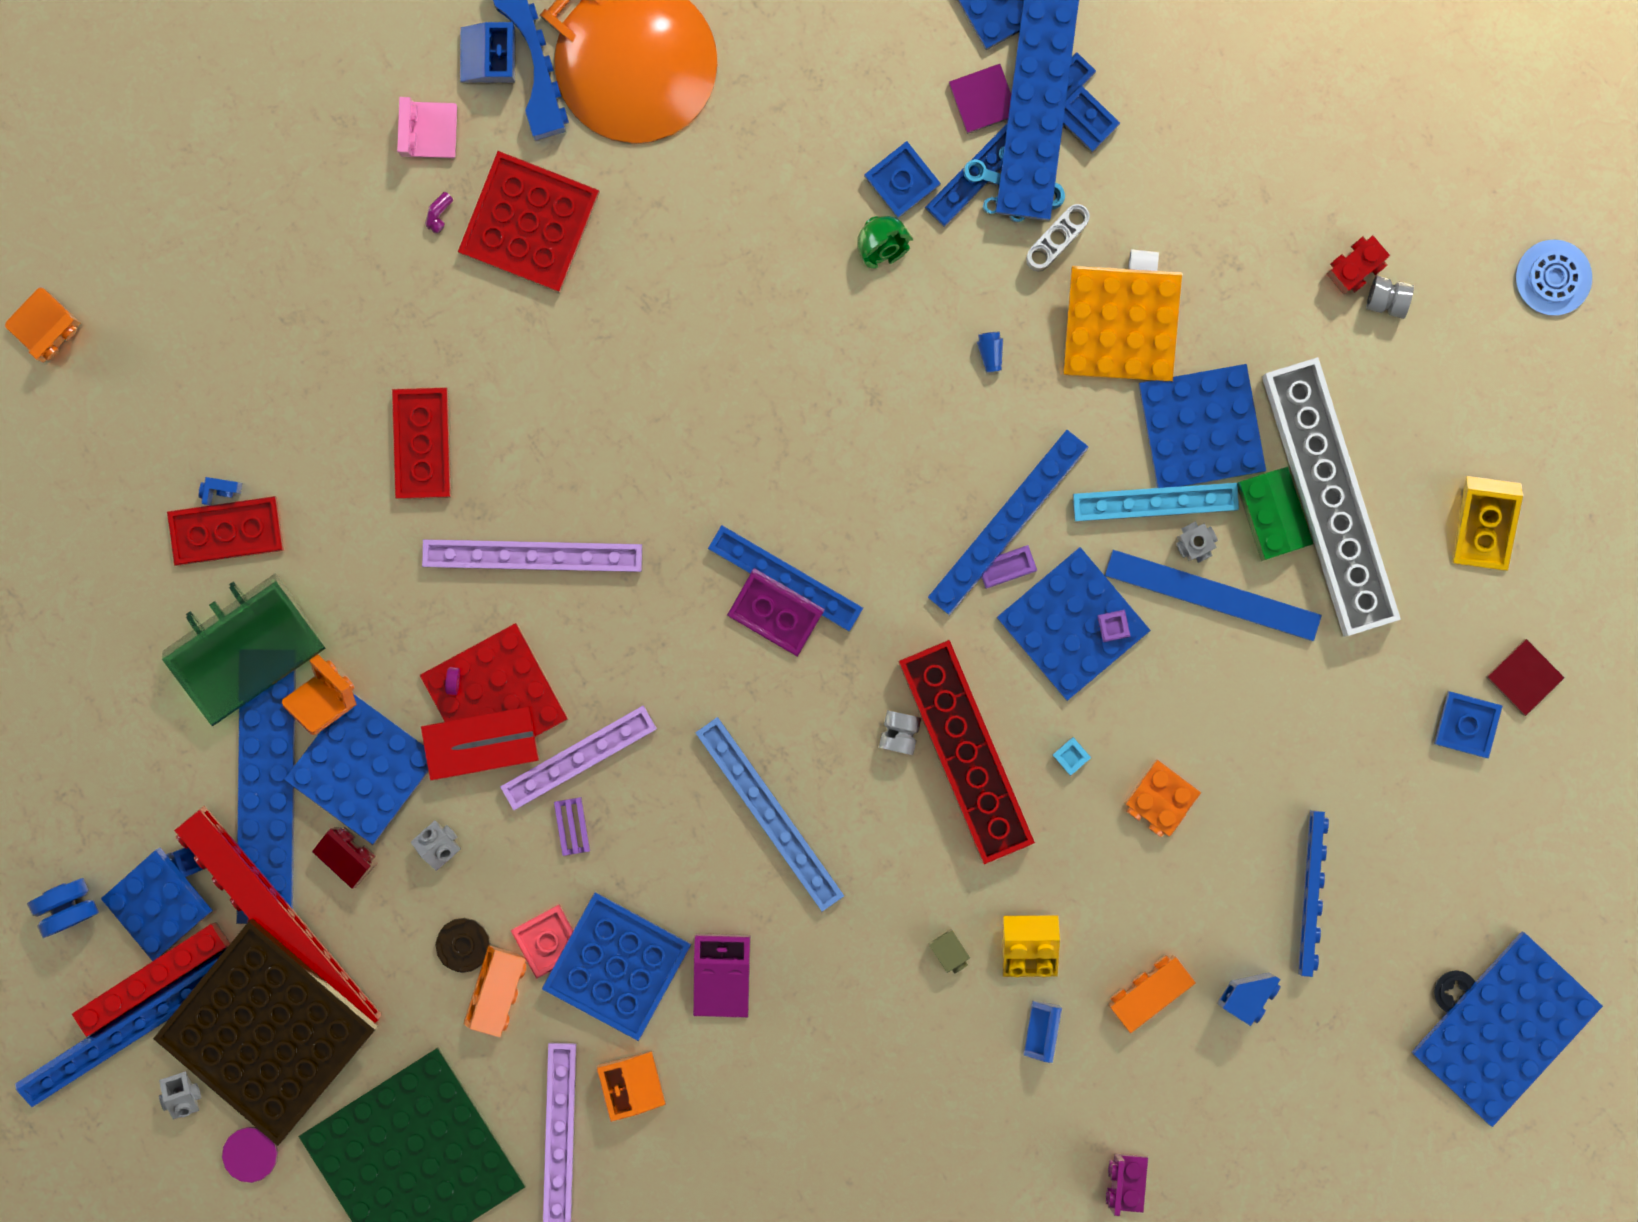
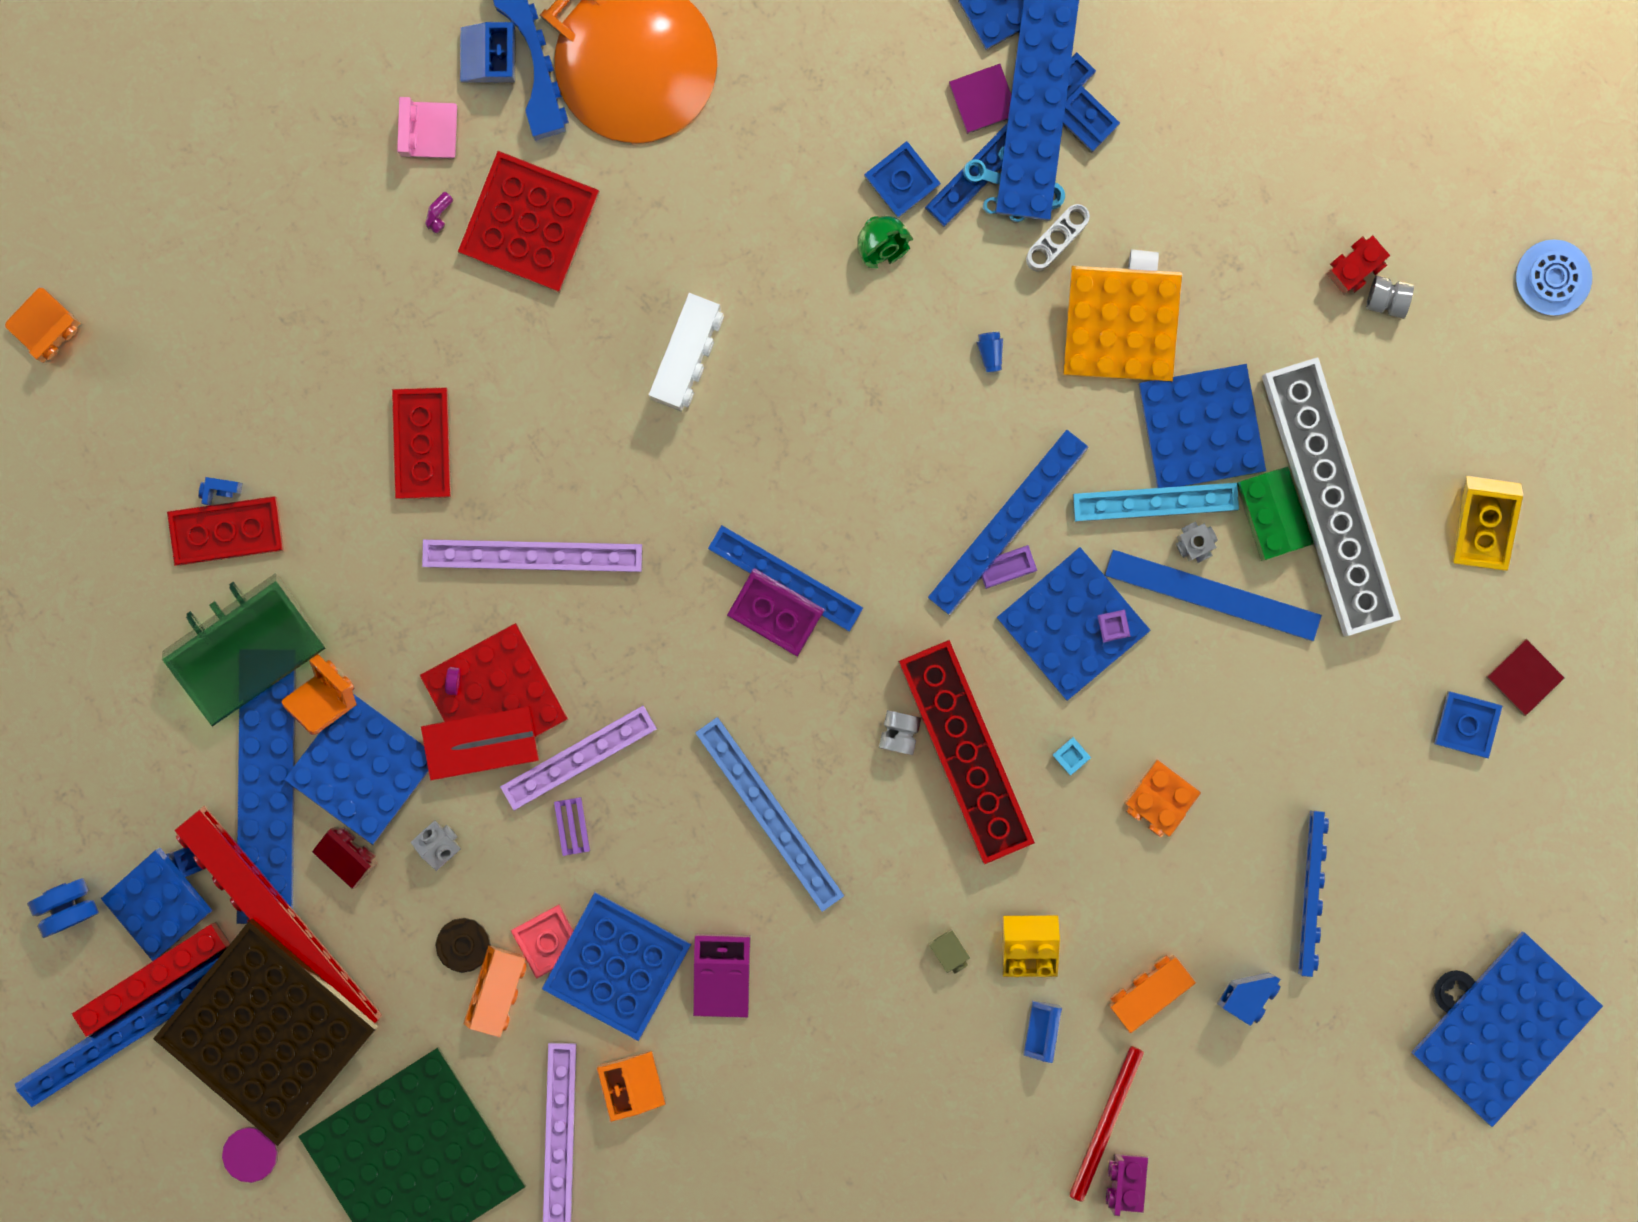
light grey brick [159,1071,201,1119] -> none
none -> white brick [649,293,724,412]
none -> red axle [1070,1046,1144,1202]

